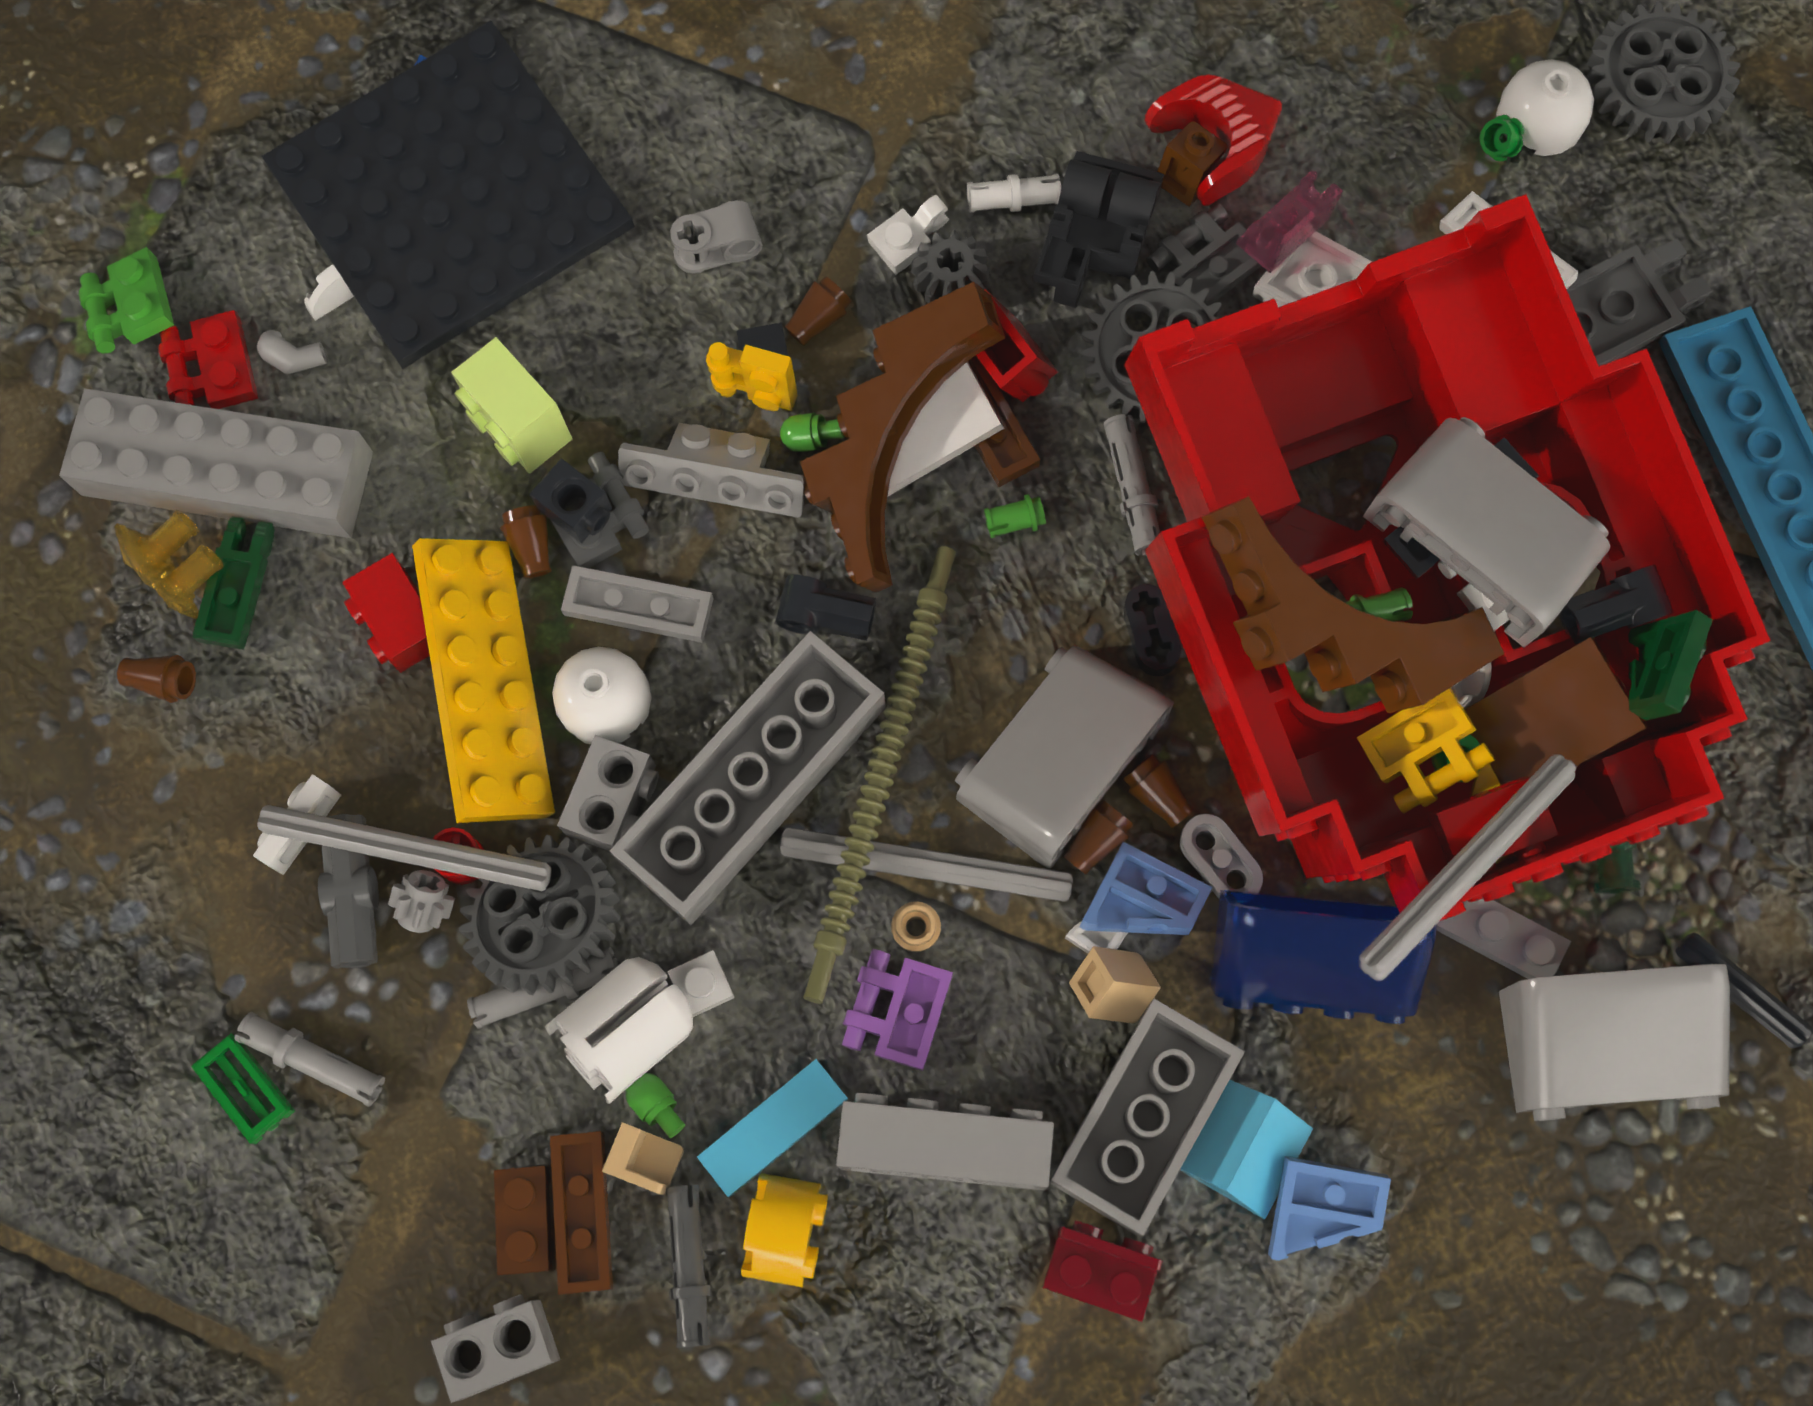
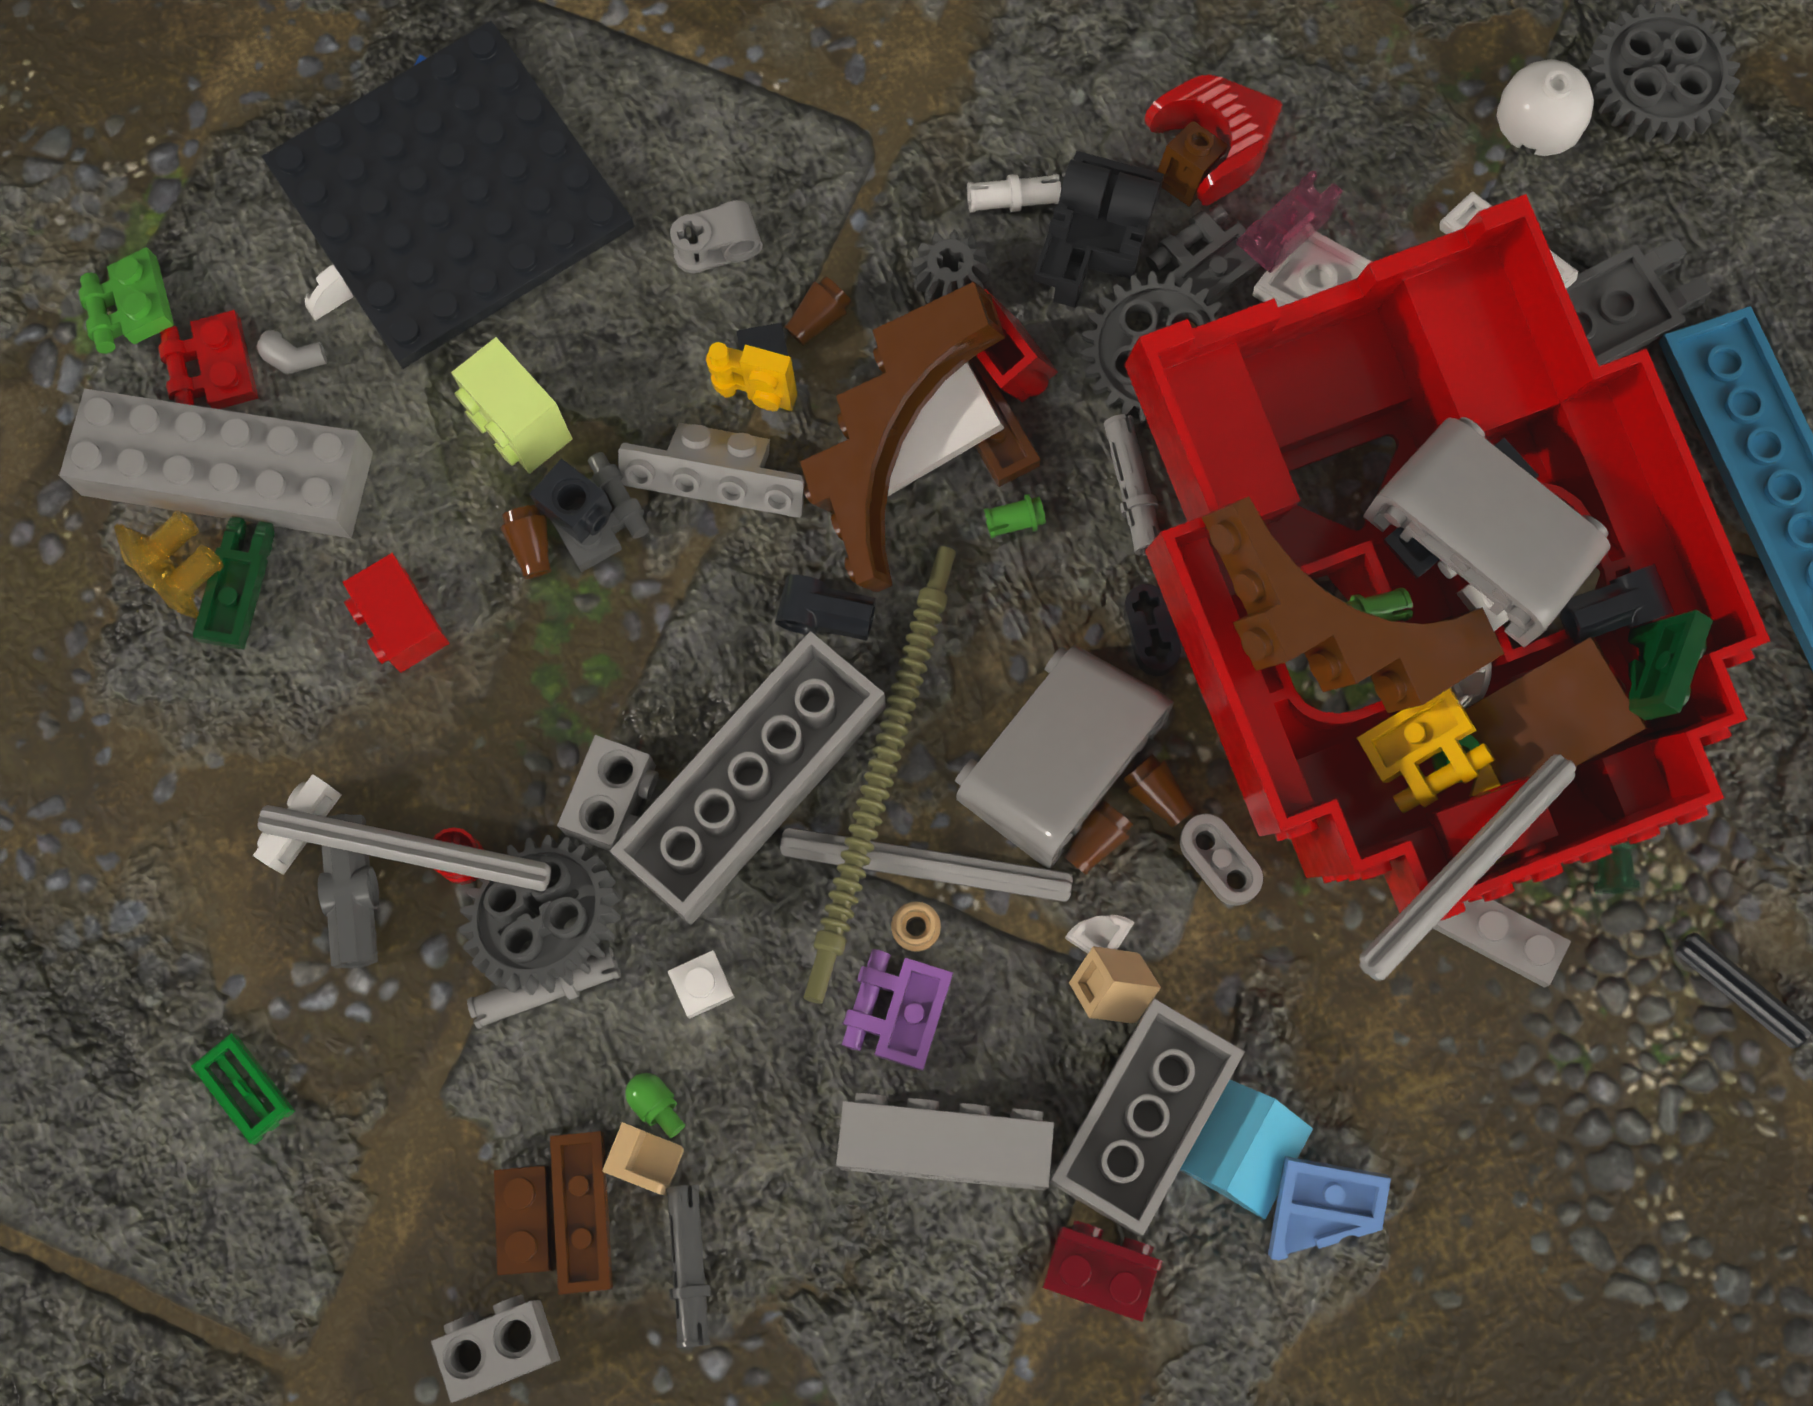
reddish brown cone [117,655,196,703] -> none
light grey pin [235,1012,385,1107] -> none
light grey gear [388,870,455,933] -> none
yellow plate [412,538,555,823] -> none
white cylinder [545,957,693,1104] -> none
white cylinder [552,647,652,744] -> none
light grey plate [561,565,714,643] -> none
medium azure tile [697,1059,849,1198] -> none
yellow cylinder [741,1173,828,1288] -> none
bright green cylinder [780,413,845,452] -> none
white plate [867,195,949,275] -> none
medium blue wing [1080,842,1212,935] -> none
clear blue windscreen [1211,890,1437,1024] -> none
green plate [1480,115,1524,161] -> none
light grey windscreen [1499,964,1730,1121] -> none

